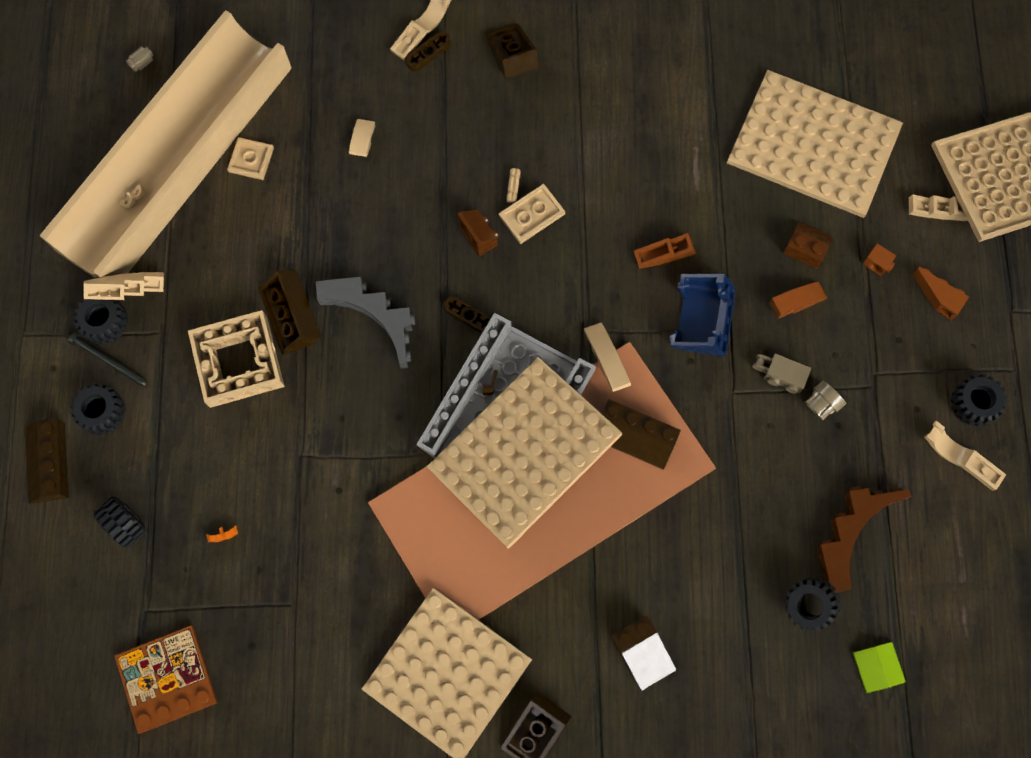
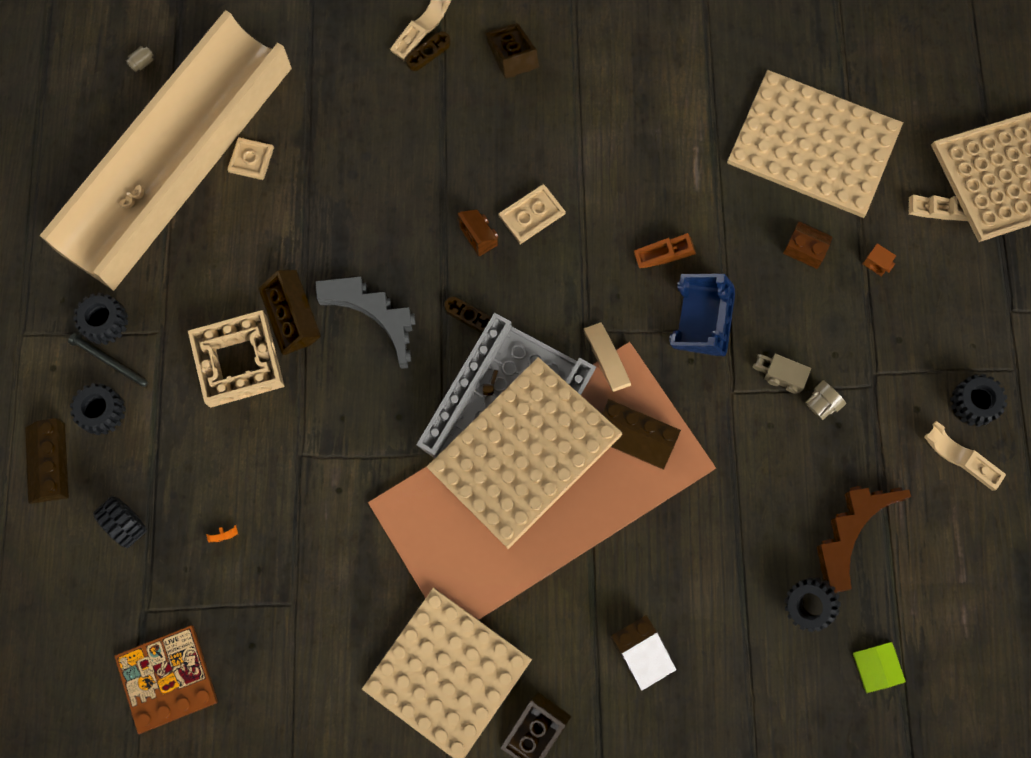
tan slope [84,272,164,300] -> none
tan slope [349,119,375,157] -> none
tan axle [507,168,520,204] -> none
dark orange slope [769,282,827,319] -> none
dark orange slope [913,266,969,321] -> none

